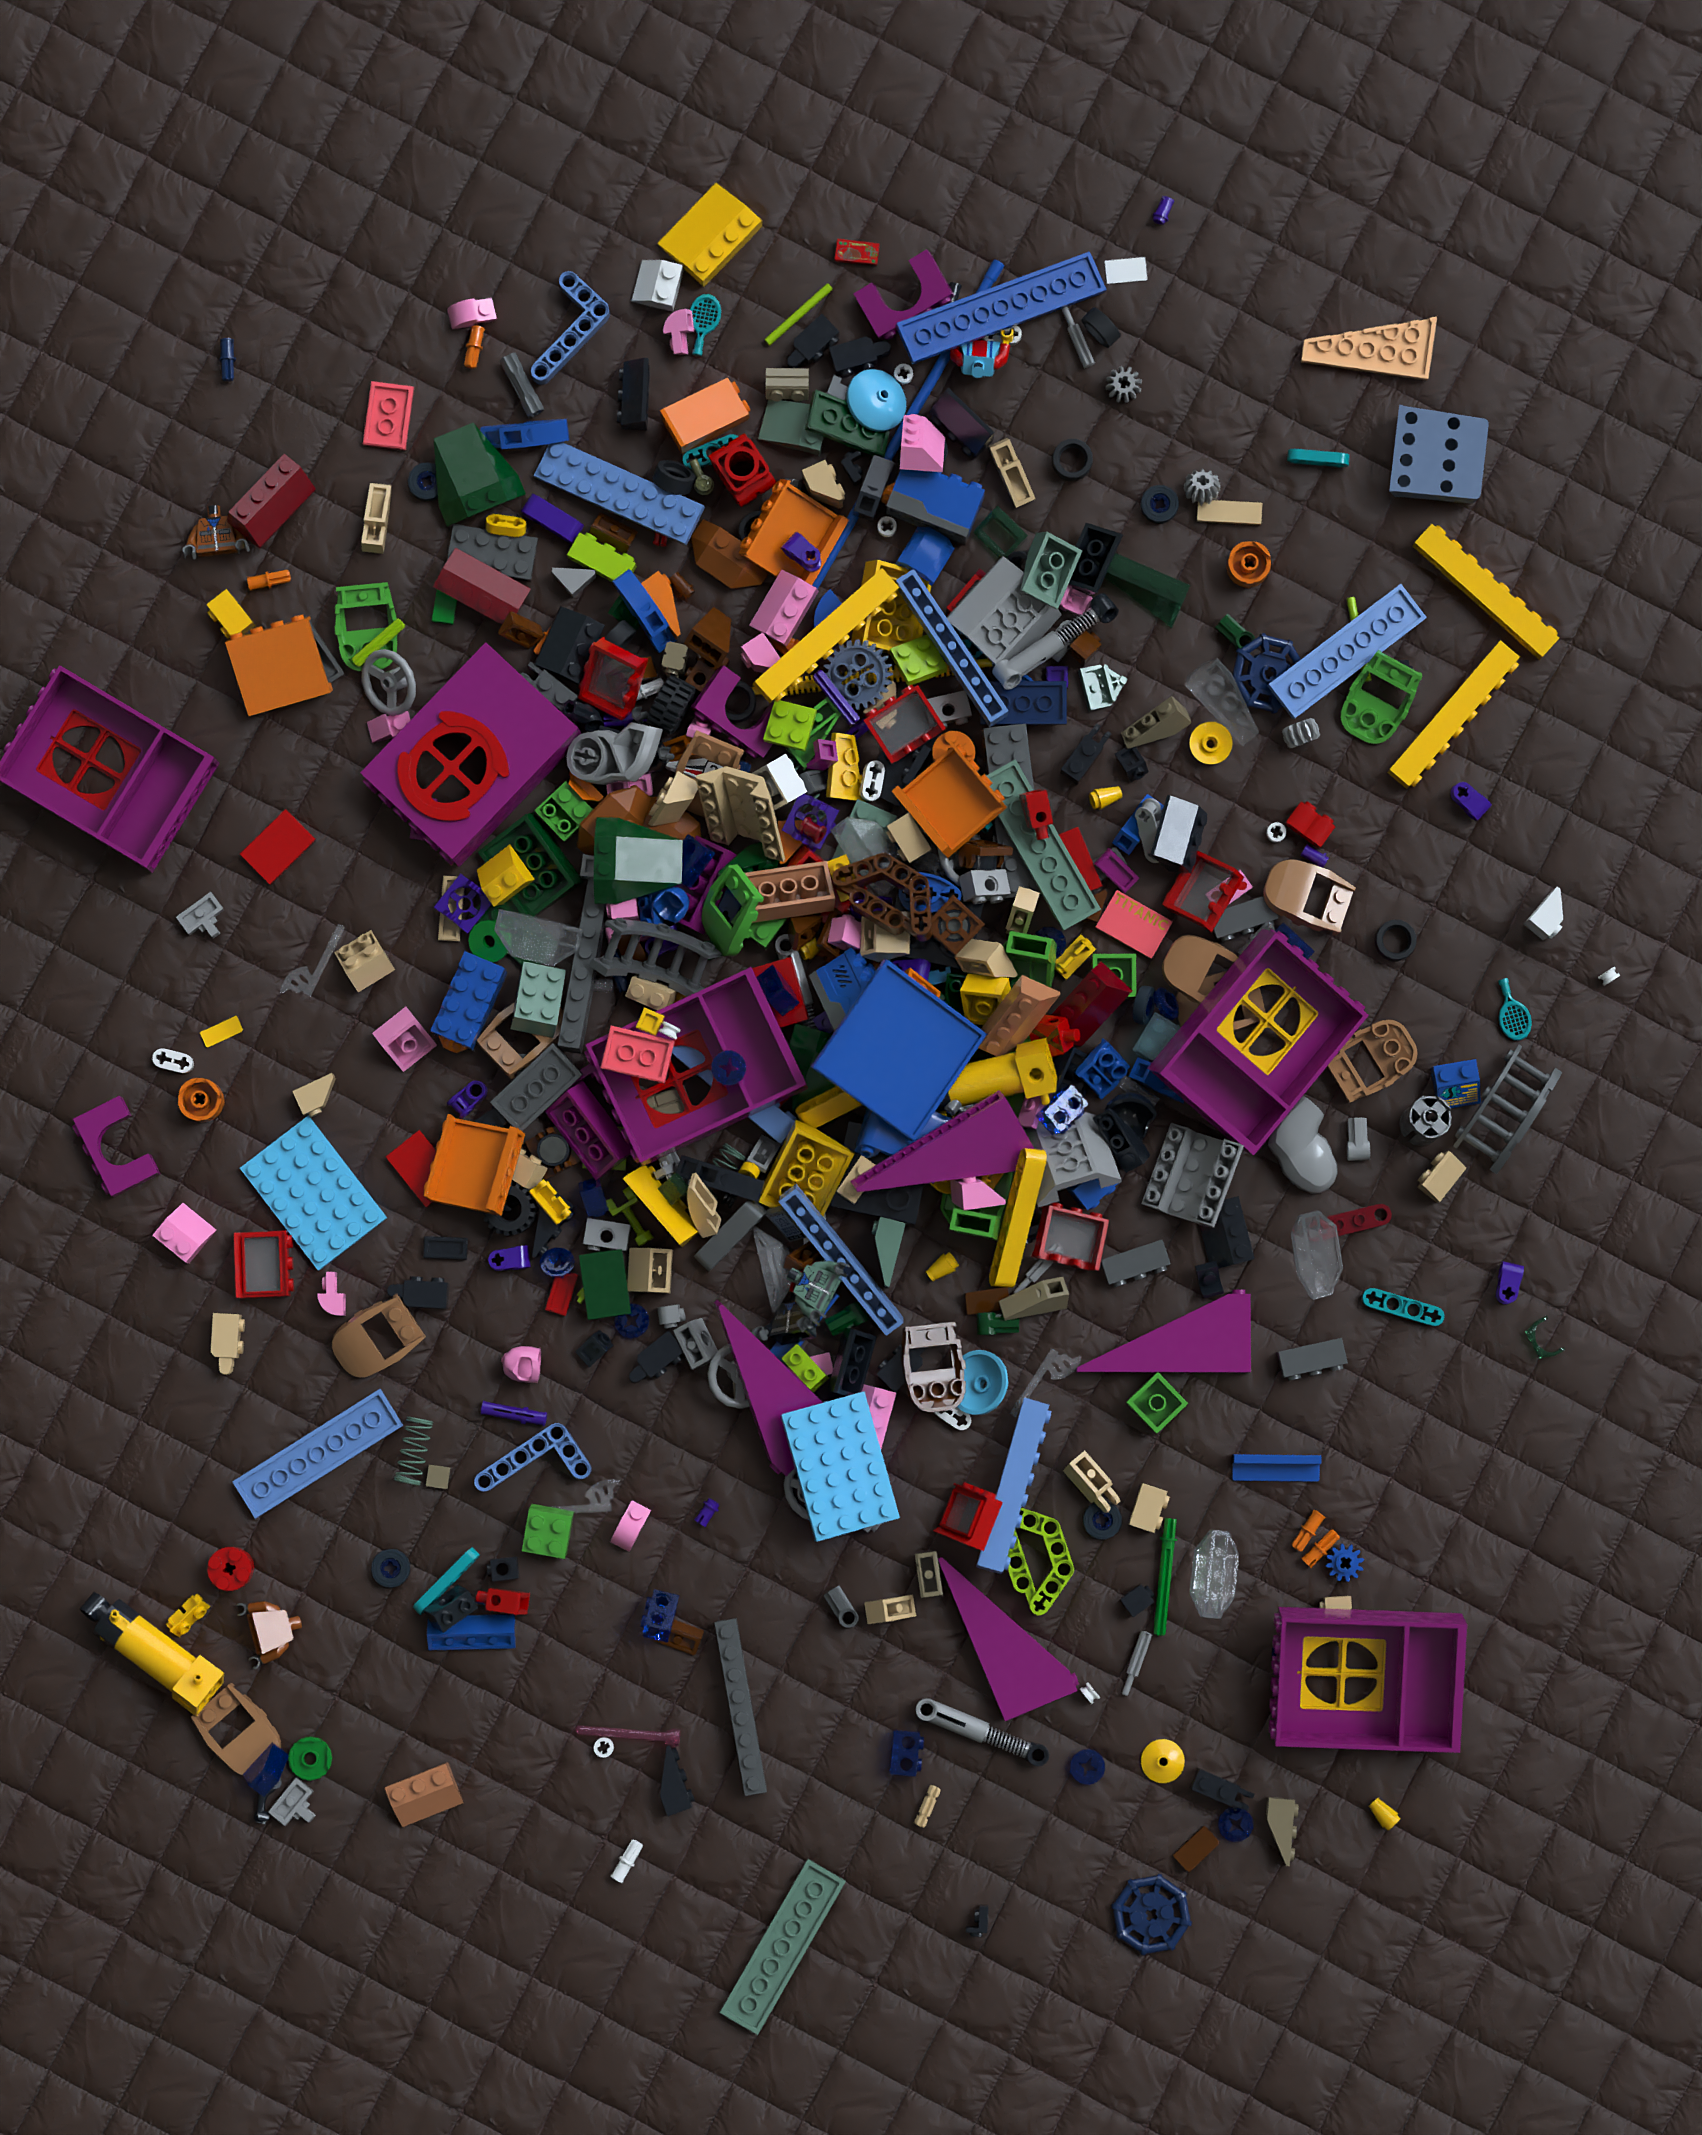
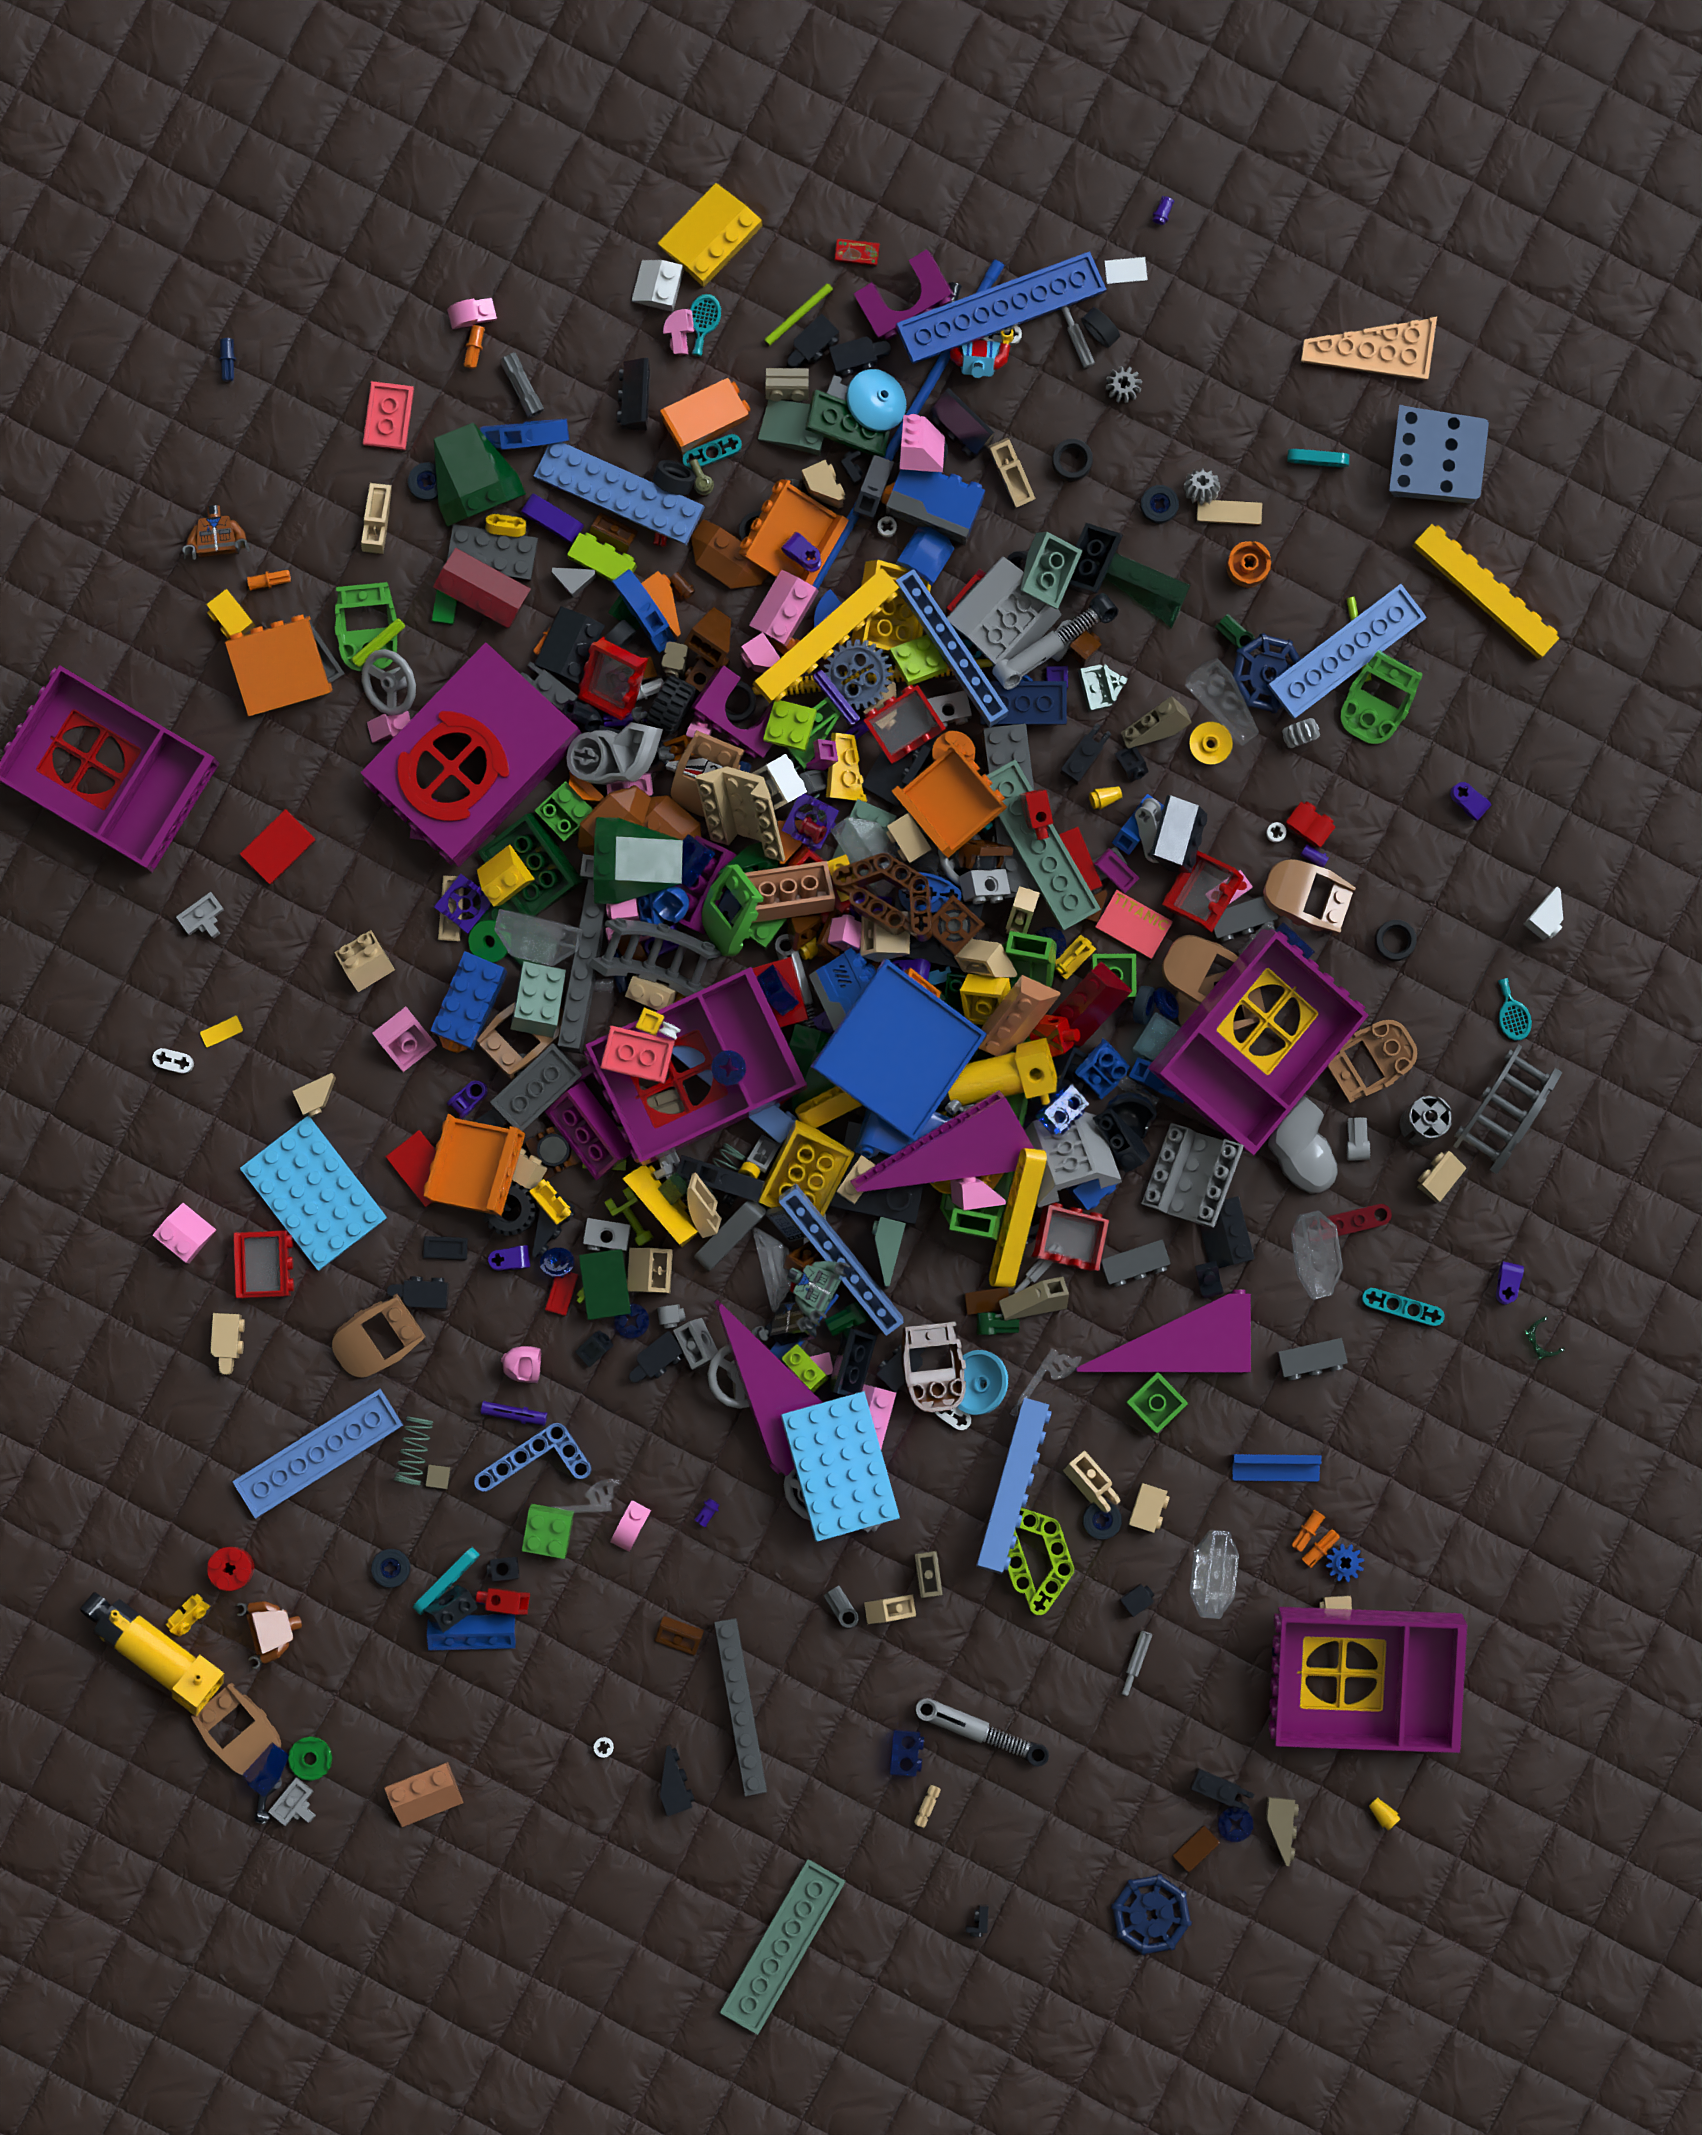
magenta arch [72,1096,161,1197] -> none
orange brick [178,1078,225,1123] -> none
dark red slope [227,454,316,549] -> none
clear piece [280,924,345,997] -> none
bright pink brick [317,1272,346,1316] -> none
reddish brown slope [498,611,544,649] -> none
medium blue beam [531,271,610,385] -> none
clear pink piece [575,1725,680,1747] -> none
clear blue slope [578,1178,609,1217] -> none
white axle [611,1840,643,1883] -> none
clear blue brick [640,1589,679,1643] -> none
tan slope [648,771,698,826] -> none
red piece [708,433,776,507] -> none
white beam [860,760,885,801] -> none
white bush [894,364,913,385] -> none
yellow cone [926,1252,959,1281] -> none
red window [933,1482,1003,1551] -> none
magenta slope [938,1557,1080,1721] -> none
clear green tile [973,506,1028,559] -> none
bright pink plate [1018,1096,1044,1129] -> none
bright pink brick [1059,585,1093,616] -> none
clear blue gear [1070,1749,1105,1784] -> none
white bush [1080,1683,1100,1704] -> none
yellow dish [1141,1739,1185,1783] -> none
green axle [1154,1518,1177,1636] -> none
yellow brick [1387,640,1520,789] -> none
slope [1430,1059,1481,1108] -> none
white bush [1598,967,1620,986] -> none

